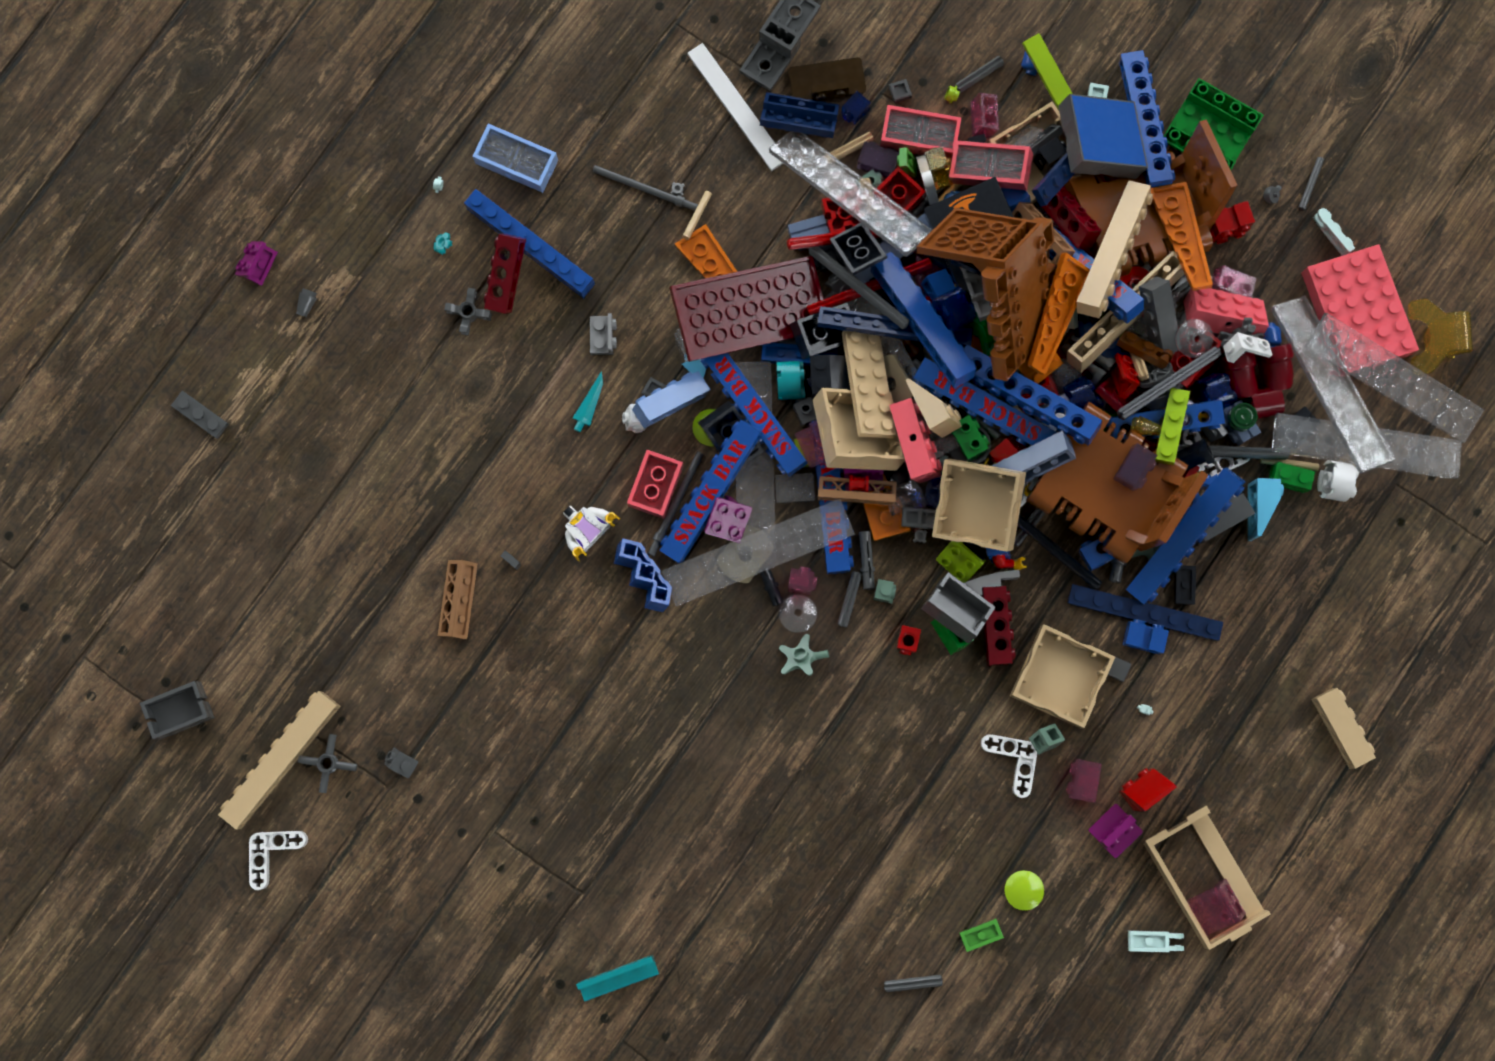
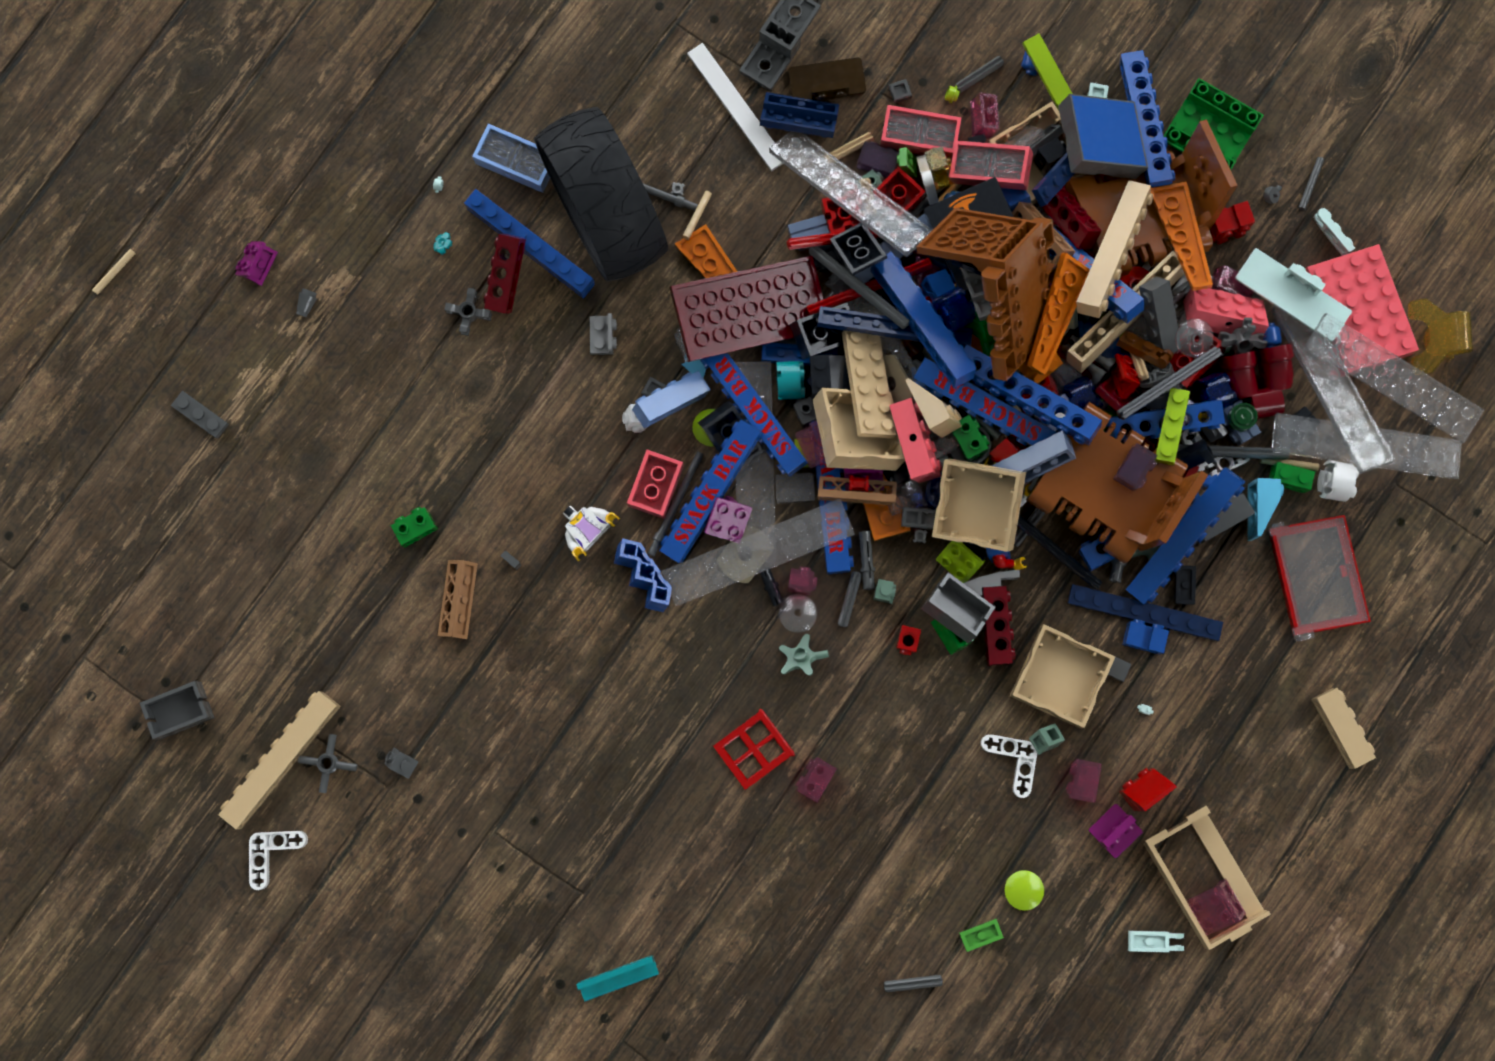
teal bar [572,371,603,432] -> none
clear blue brick [841,91,871,125] -> none
clear yellow cone [1131,416,1162,436] -> none
white bracket [1223,332,1272,363] -> none
none -> tan bar [92,249,136,295]
none -> green brick [390,507,438,548]
none -> black tyre [534,107,669,282]
none -> red window [713,709,795,790]
none -> clear pink brick [795,757,837,803]
none -> light aqua bracket [1235,248,1352,342]
none -> clear door [1268,515,1371,642]

